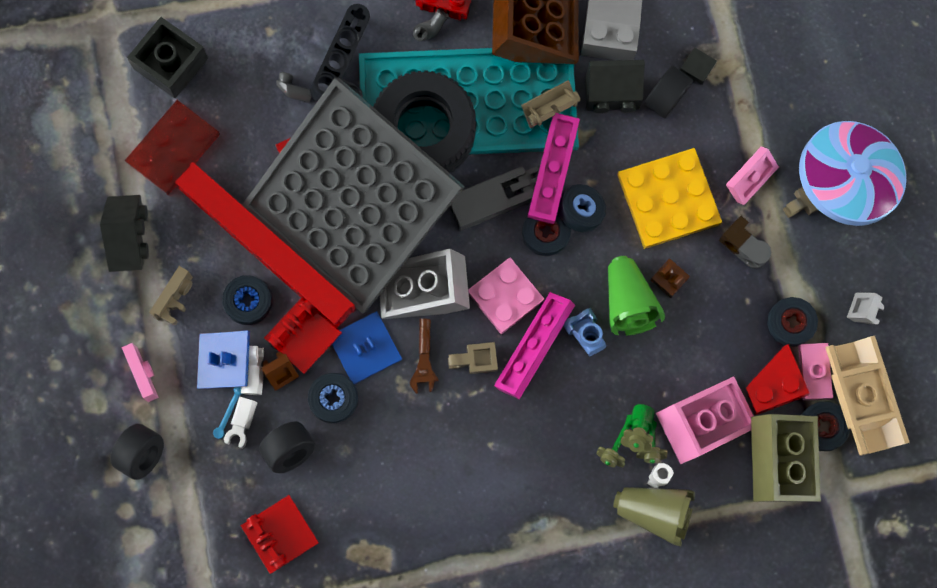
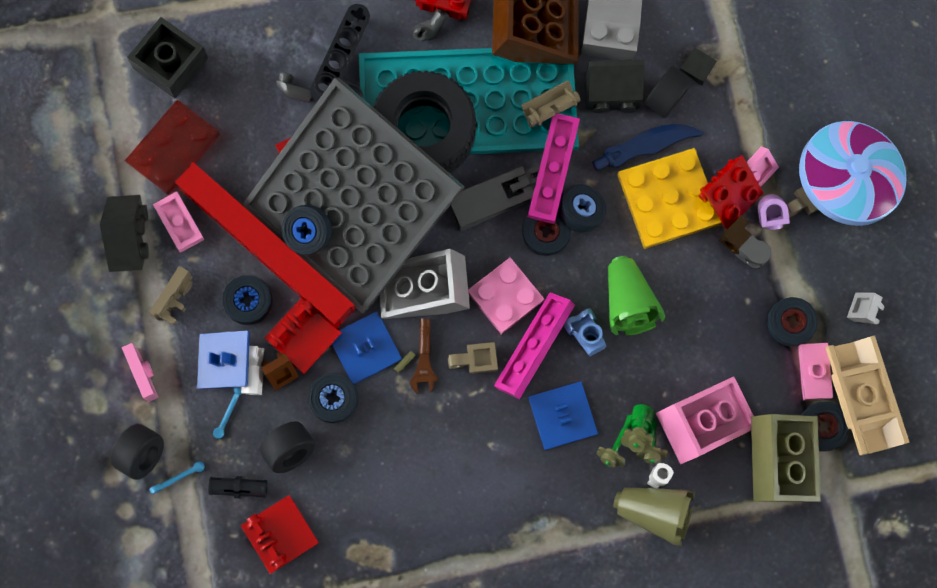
white bar [224,397,257,449] -> none
reddish brown tile [650,258,690,298] -> none
red wing [746,344,809,415] -> none
none -> dark azure hinge [149,461,205,495]
none -> bright pink plate [153,191,204,253]
none -> black pin [208,476,268,499]
none -> black bush [282,205,332,255]
none -> olive piece [394,351,416,373]
none -> blue piece [528,381,598,450]
none -> dark blue sword [592,124,703,171]
none -> red hinge [698,155,764,230]
none -> lavender plate [758,194,790,230]

